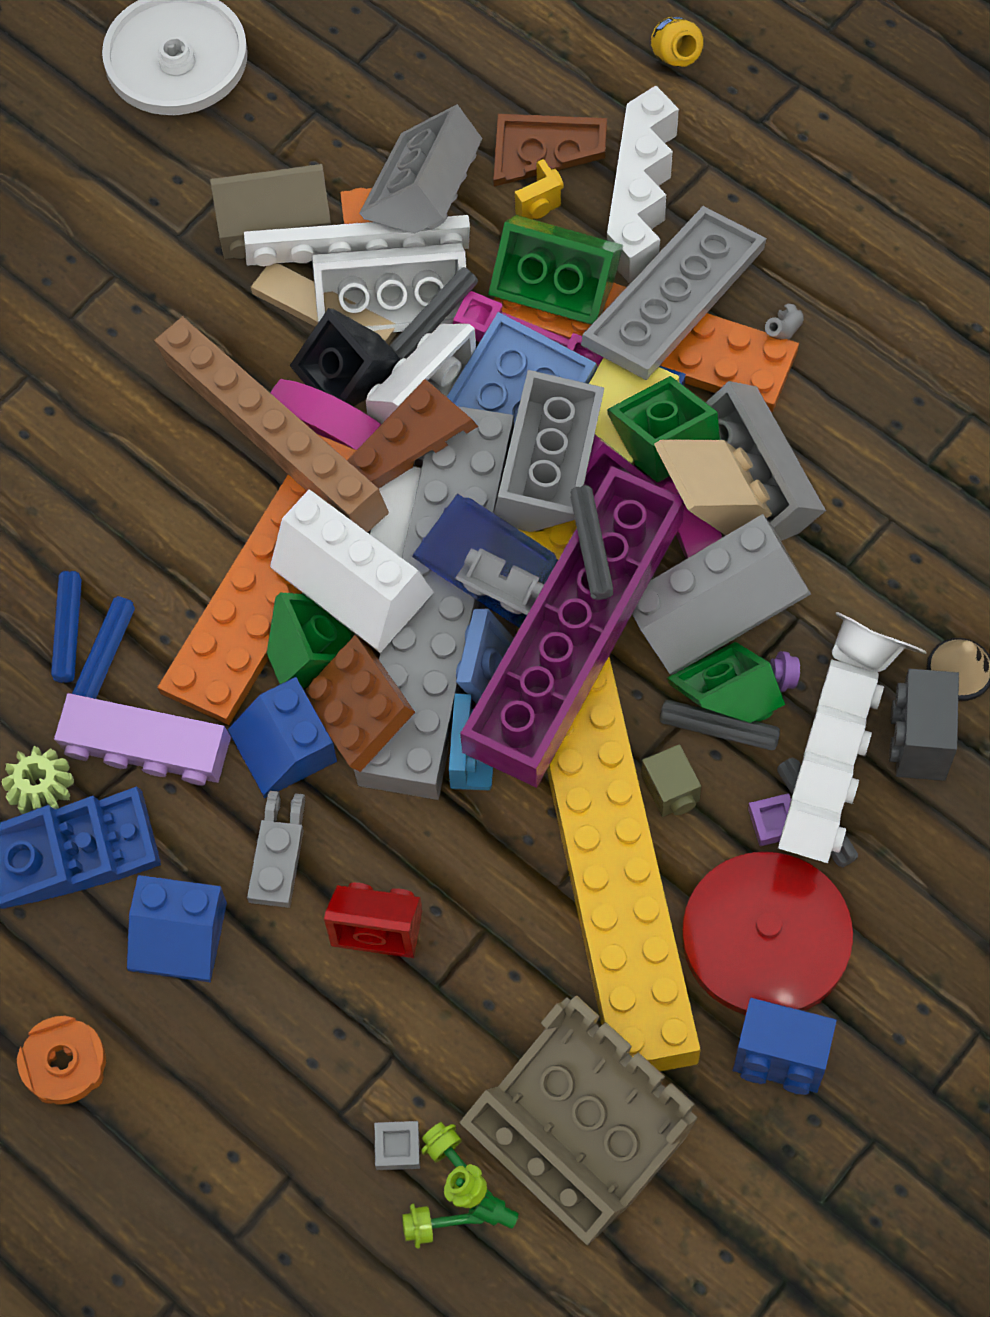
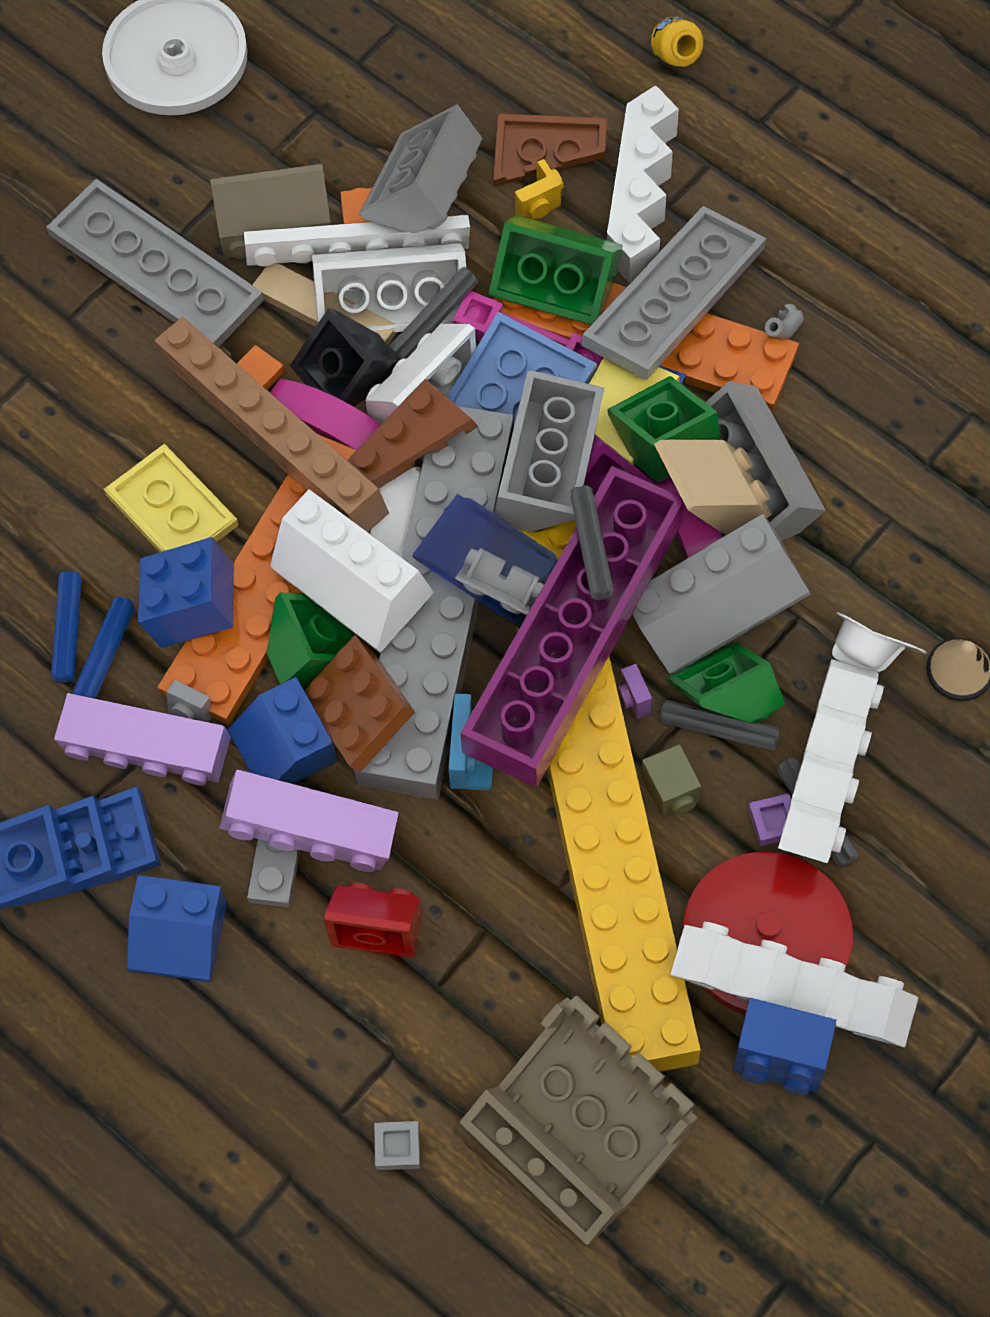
yellowish green gear [2,746,74,814] -> none
orange plate [17,1016,106,1104] -> none
lime plant [402,1122,519,1249] -> none
medium blue plate [456,609,514,704] -> none
medium lavender plate [769,651,800,692] -> none
dark grey brick [889,669,959,781] -> none
none -> light grey plate [46,179,264,347]
none -> light yellow tile [104,443,239,552]
none -> blue brick [138,537,234,648]
none -> light grey plate [166,680,211,723]
none -> lavender brick [219,769,399,872]
none -> orange tile [237,345,285,390]
none -> medium lavender plate [616,664,652,720]
none -> white brick [670,921,918,1048]

